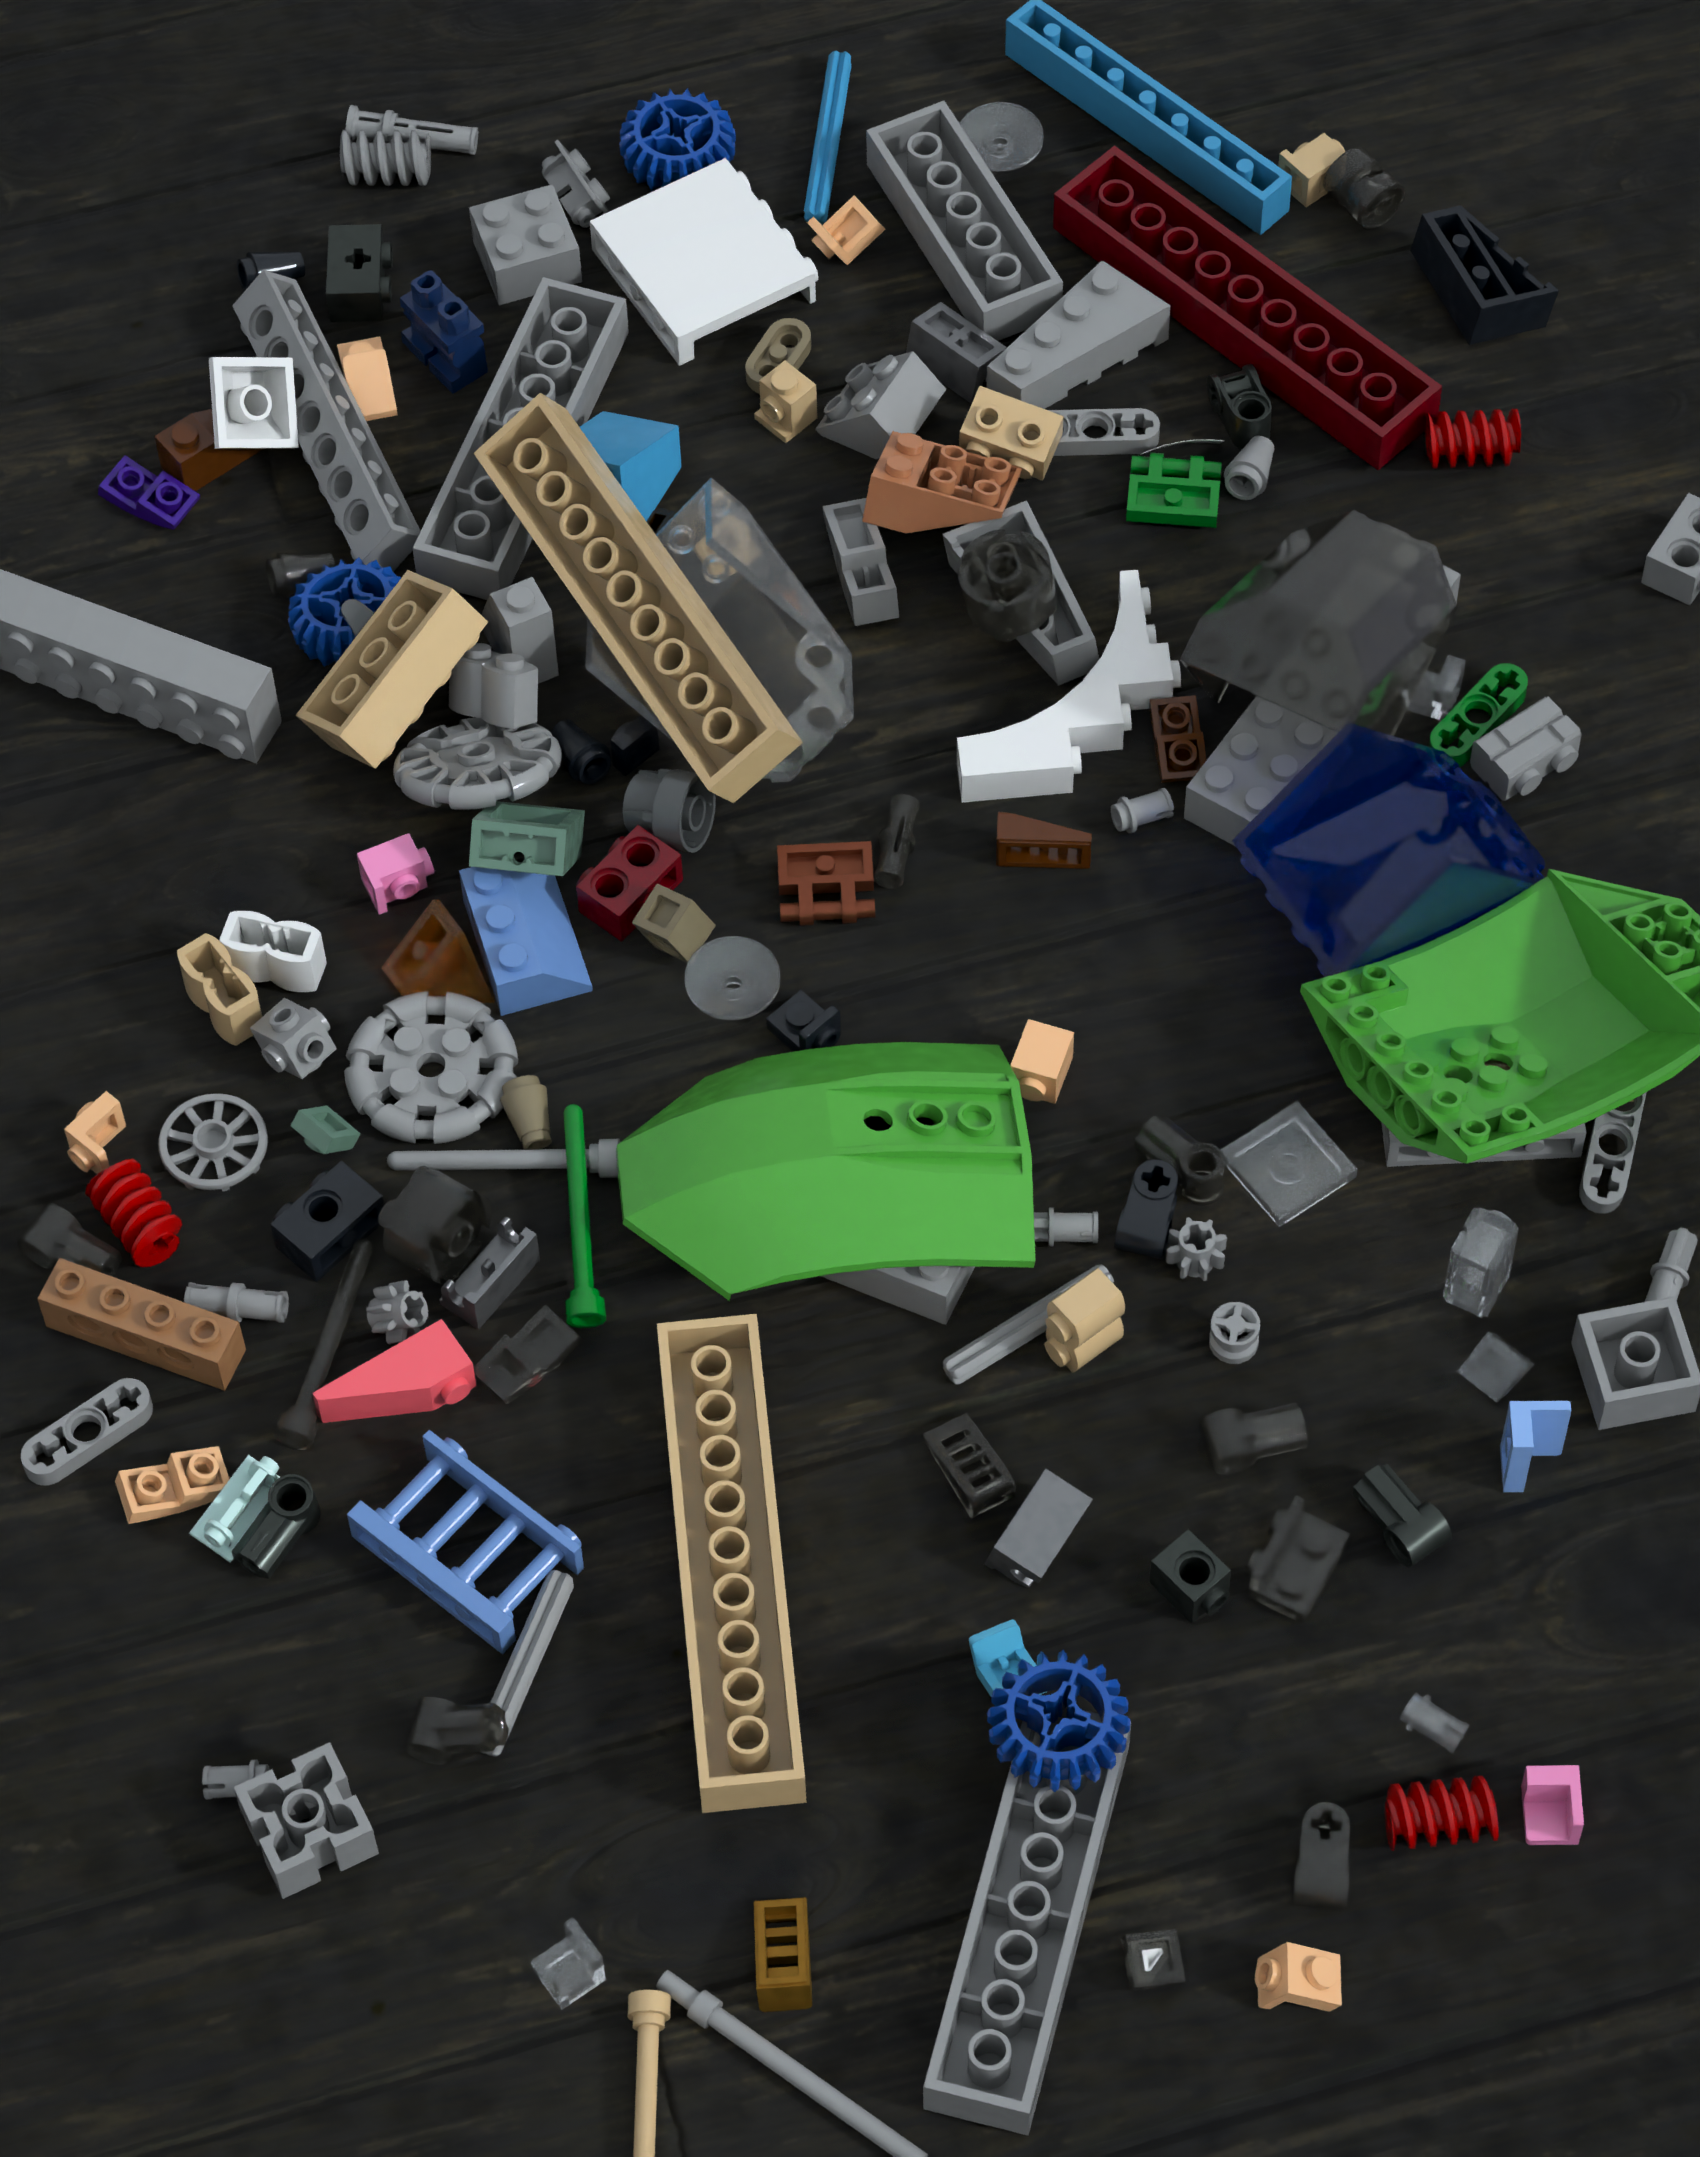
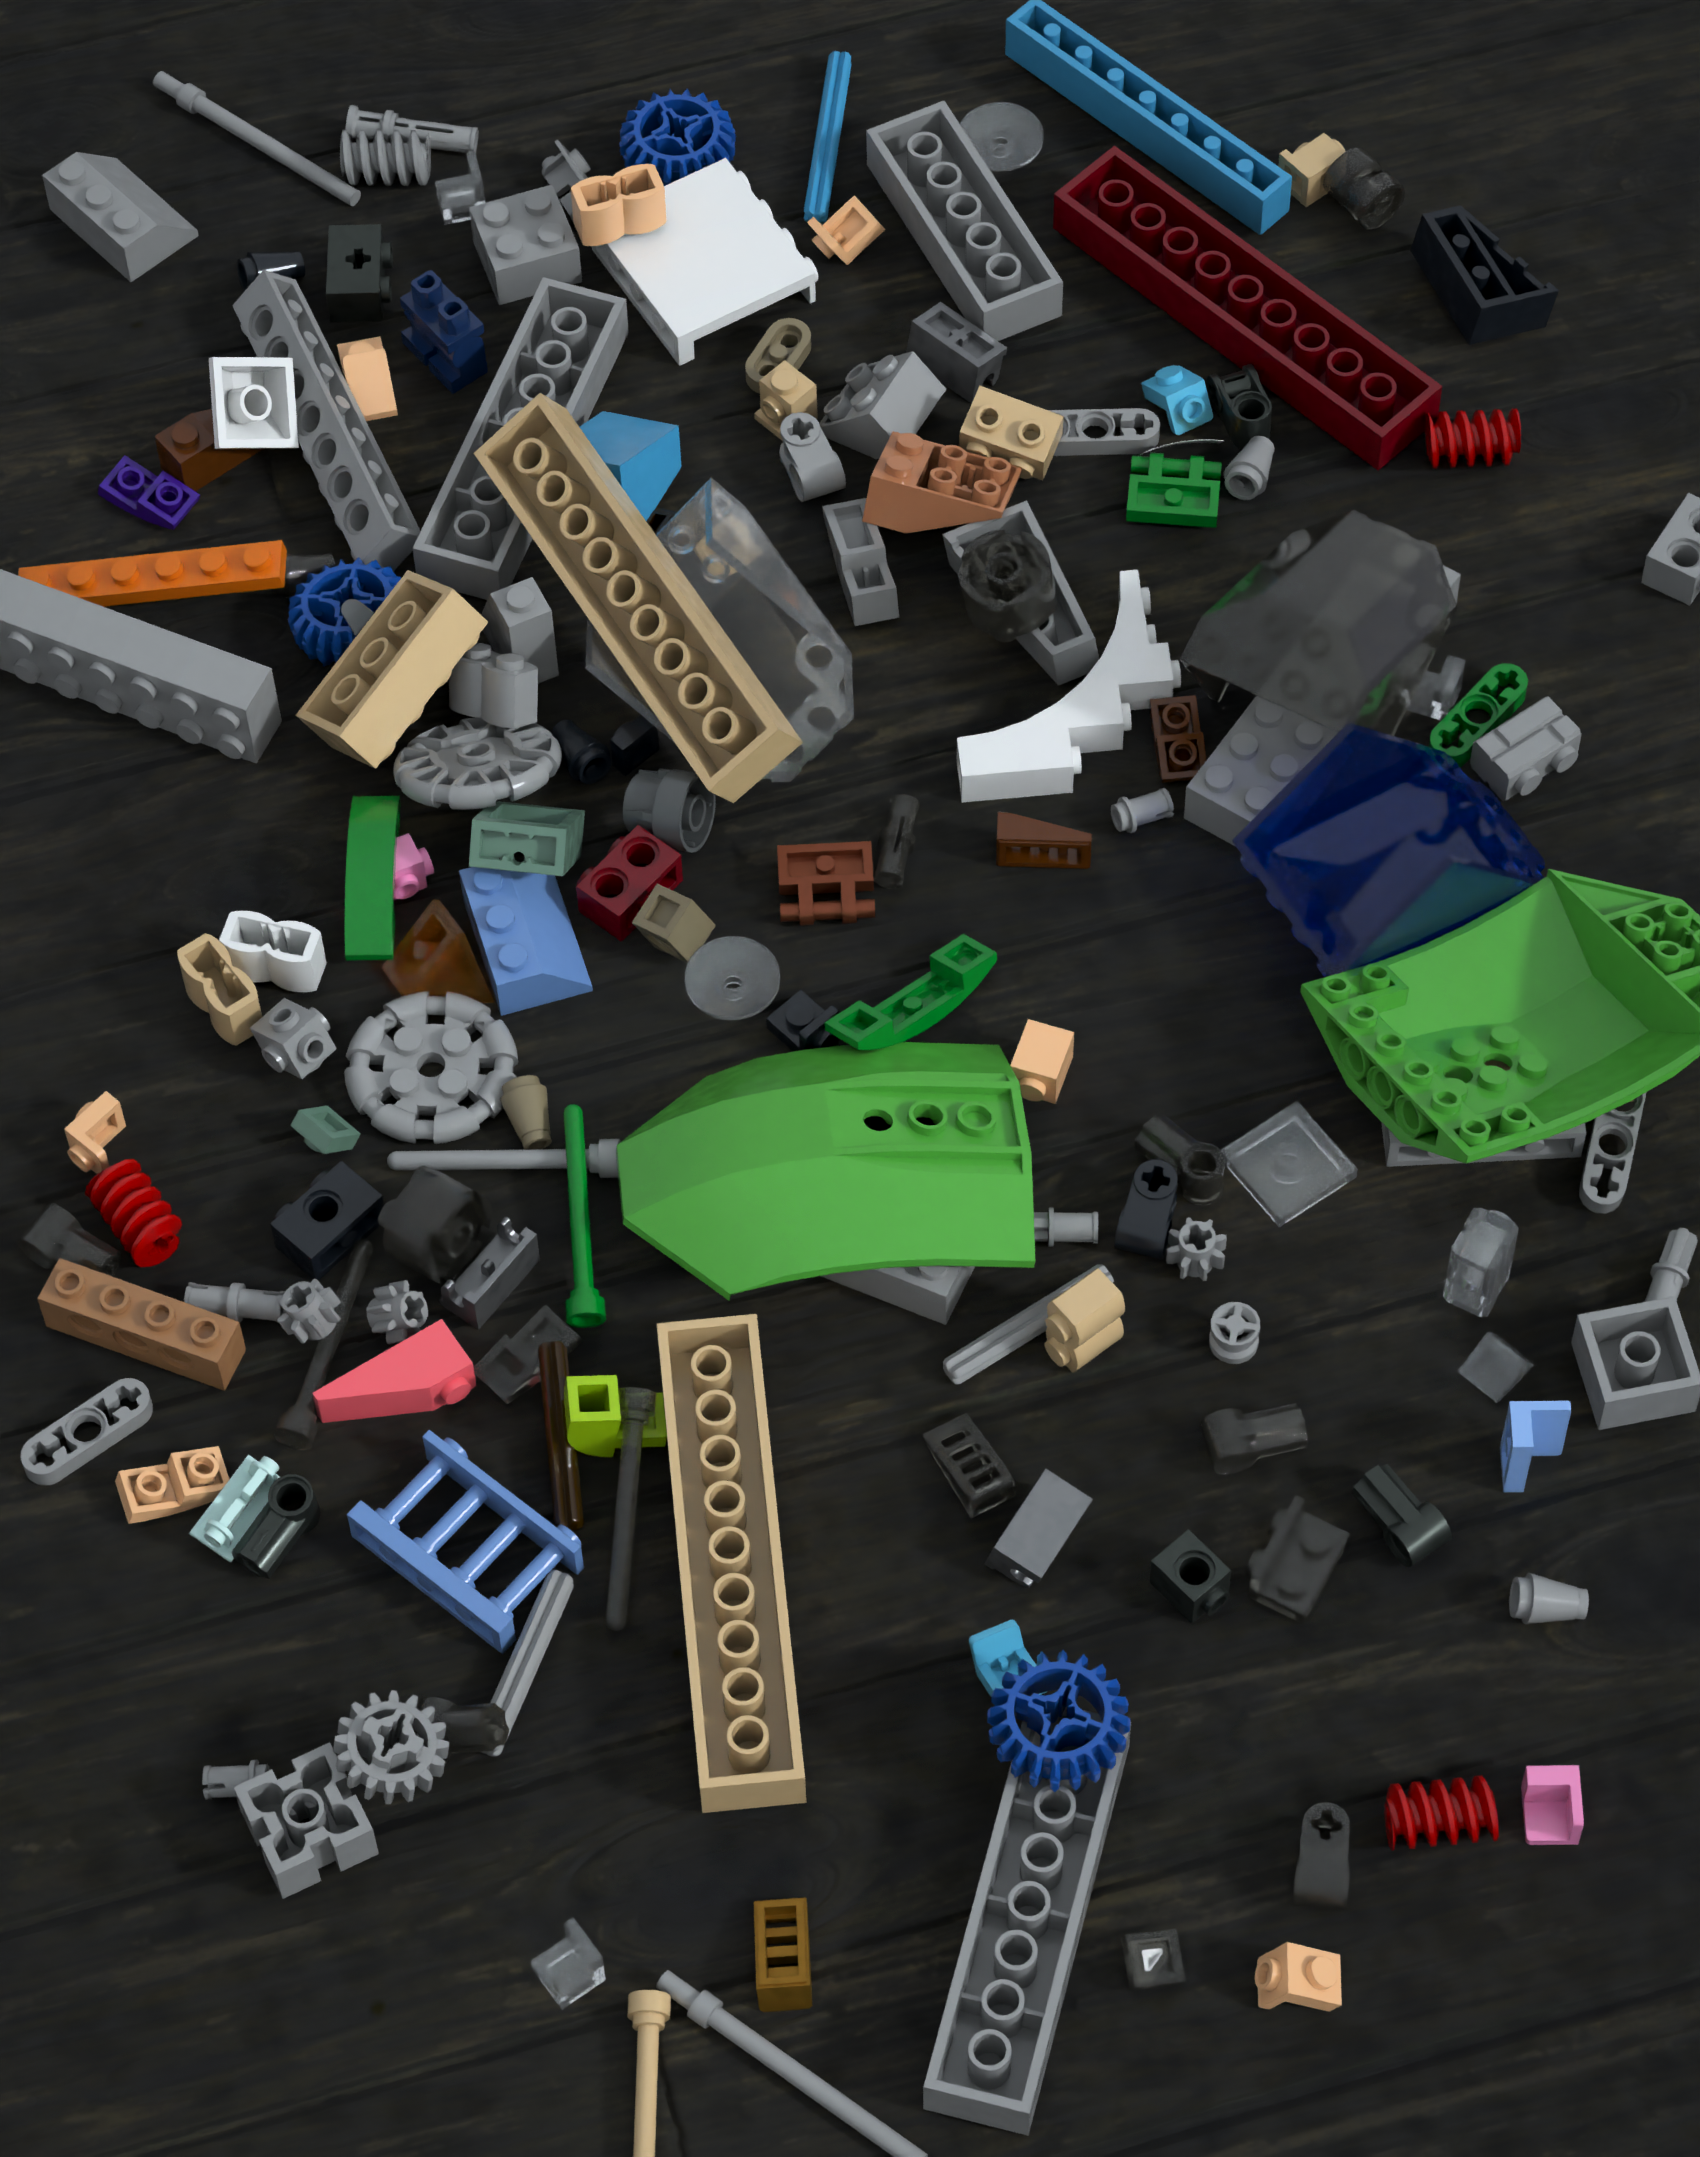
light grey wheel [158,1094,268,1192] -> none
light grey wedge [987,261,1170,409] -> none
clear pin [1400,1693,1470,1754] -> none
none -> orange plate [18,540,287,607]
none -> light grey slope [42,152,199,282]
none -> light grey bar [153,71,361,206]
none -> light grey gear [277,1279,341,1343]
none -> light grey gear [333,1690,449,1804]
none -> green slope [345,796,401,961]
none -> clear panel [435,152,485,225]
none -> dark brown axle [538,1340,584,1531]
none -> lime brick [564,1375,667,1457]
none -> light nougat brick [571,164,666,246]
none -> clear smoke piece [606,1387,656,1631]
none -> light grey piece [779,412,846,502]
none -> green slope [825,934,997,1050]
none -> medium azure bracket [1141,365,1213,435]
none -> light grey cone [1509,1573,1589,1624]

